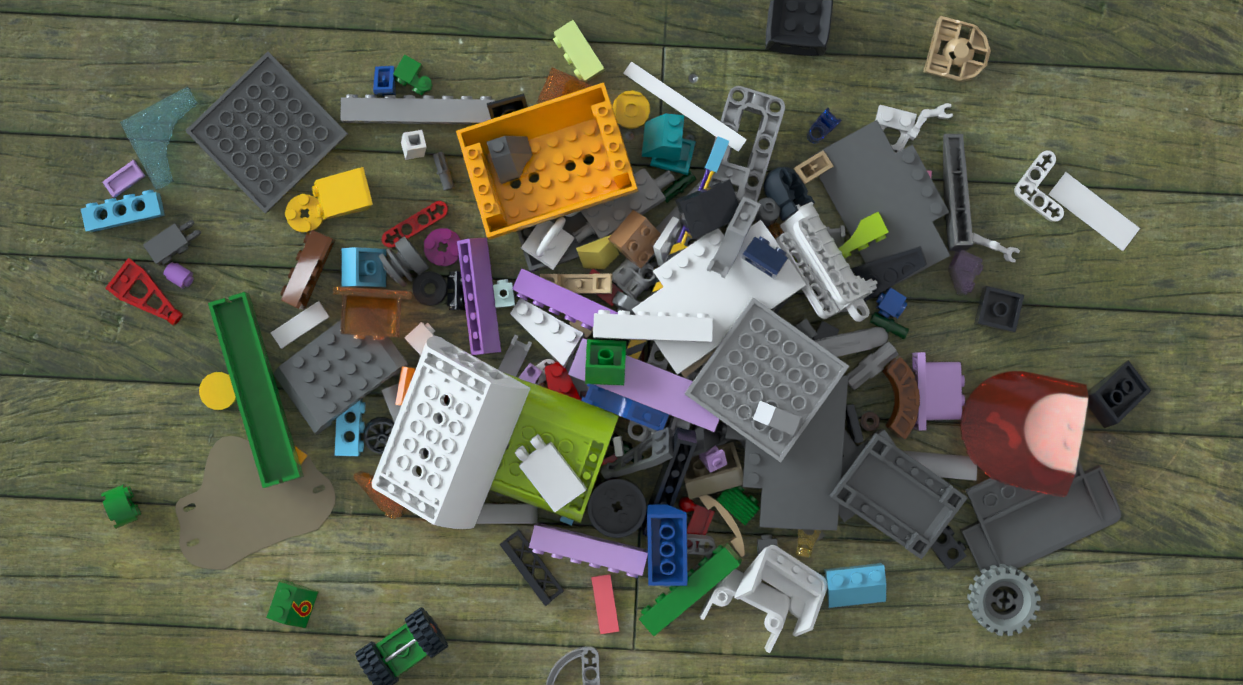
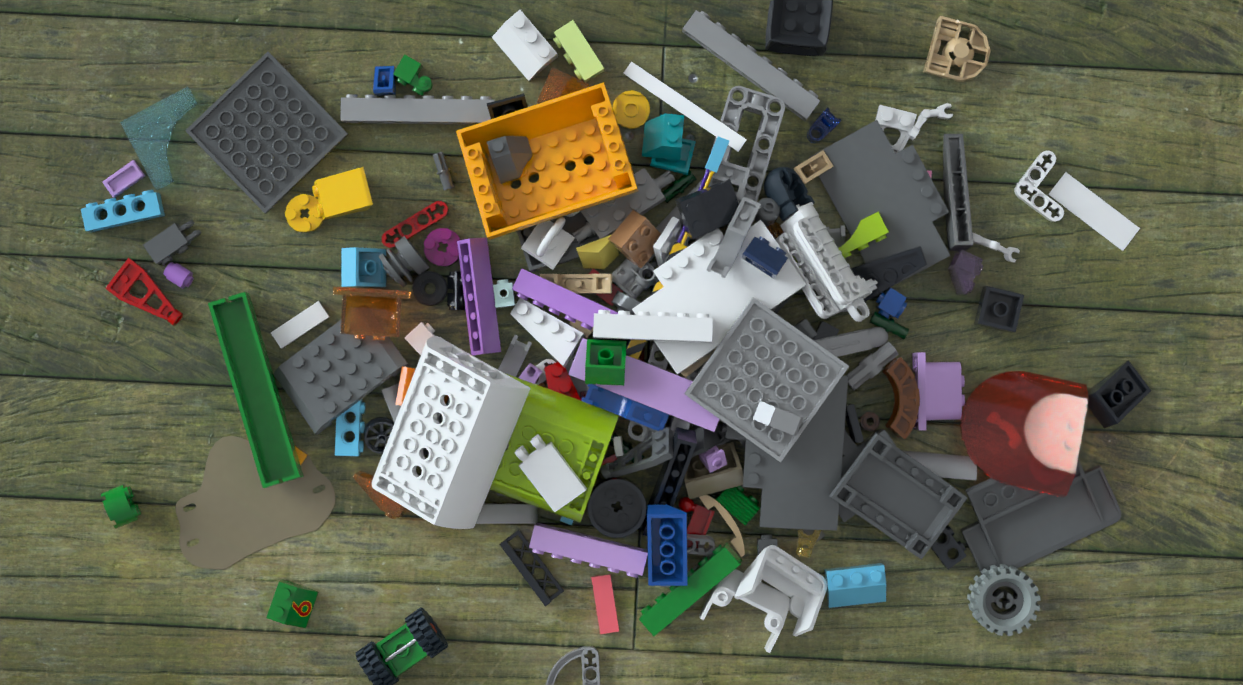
yellow tile [199,372,236,410] -> none
reddish brown wedge [280,230,335,310] -> none
white brick [401,130,426,160] -> none
none -> white slope [492,10,558,81]
none -> light grey brick [682,10,820,121]

